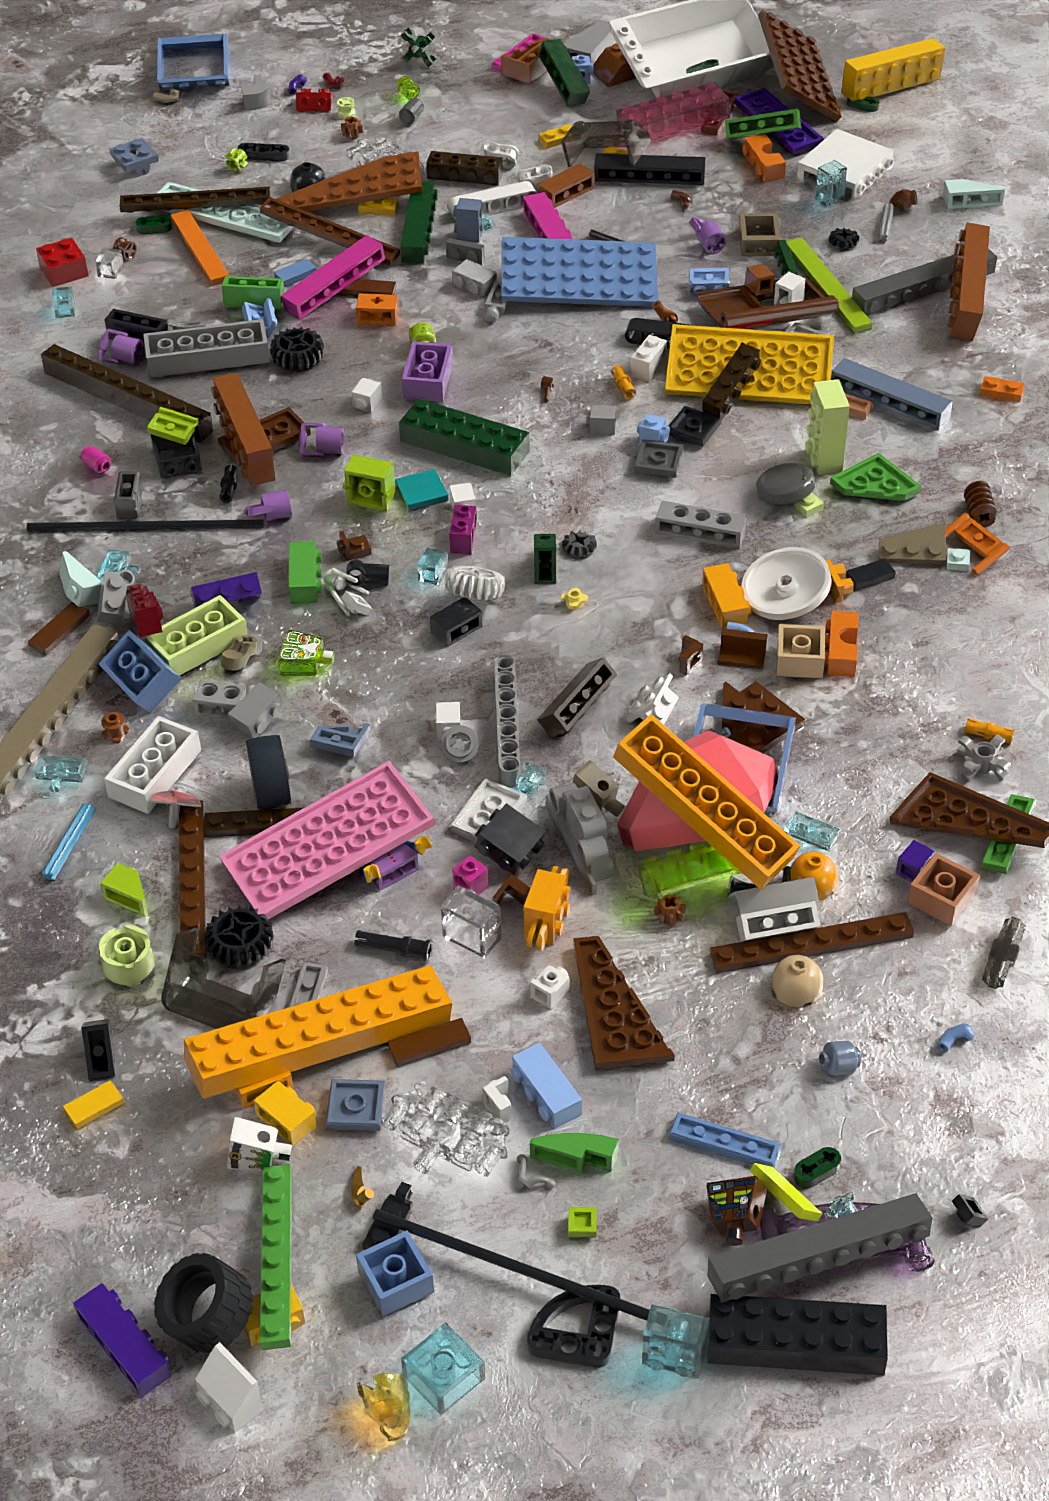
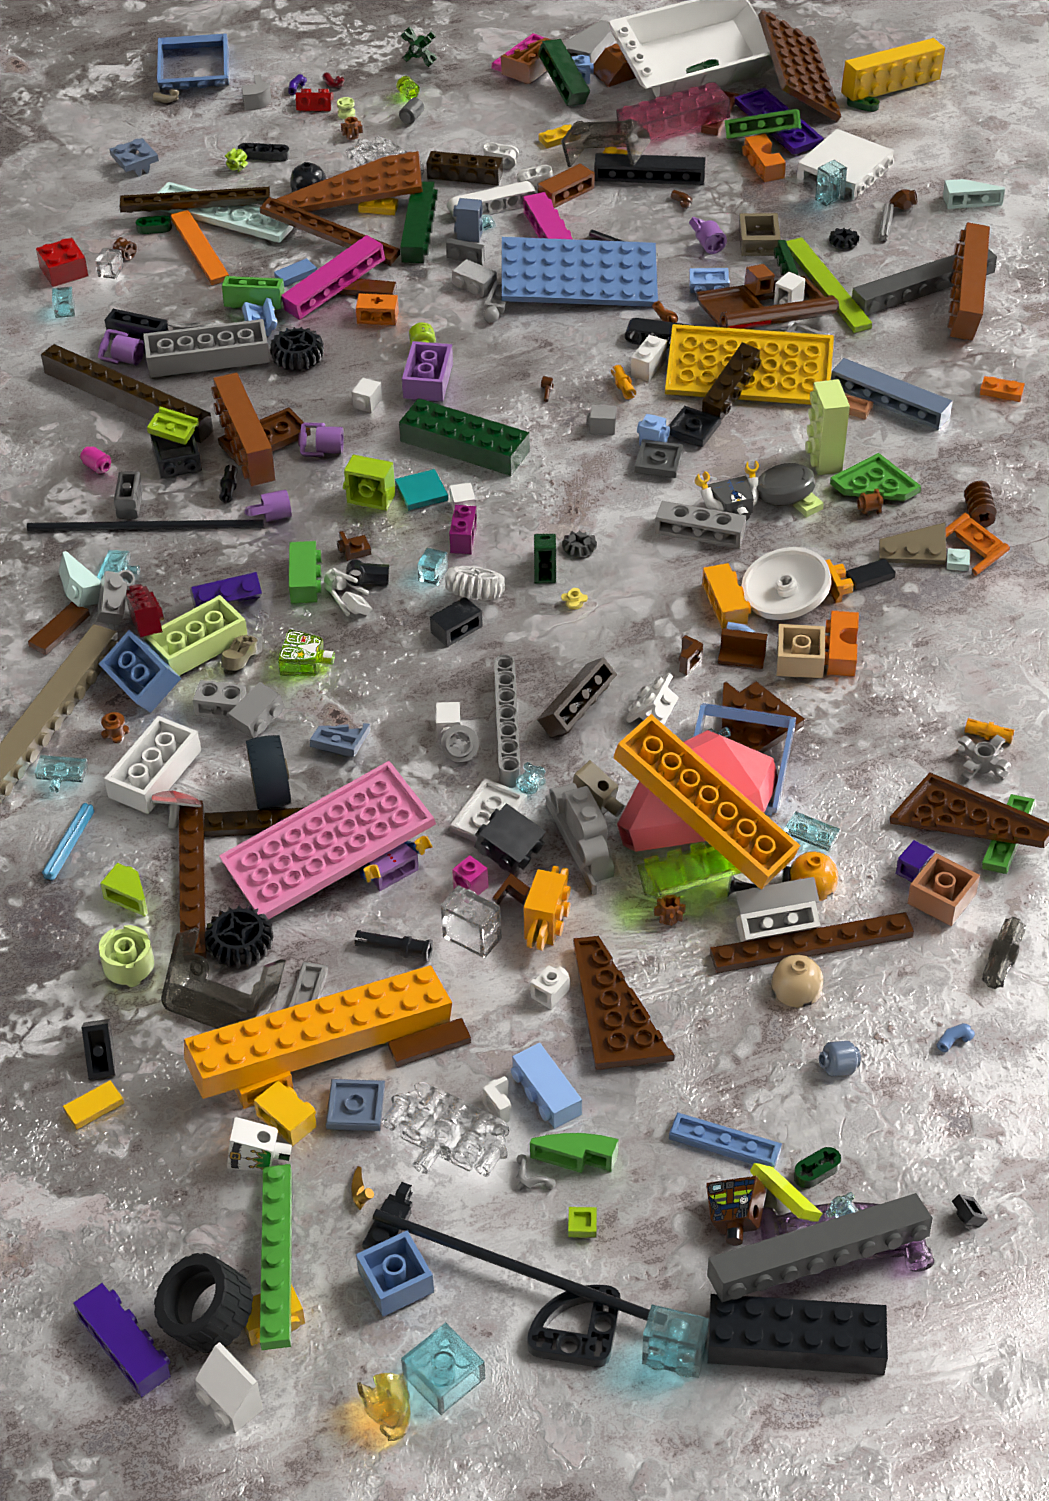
none -> torso [694,461,759,521]
none -> dark orange brick [857,488,883,514]

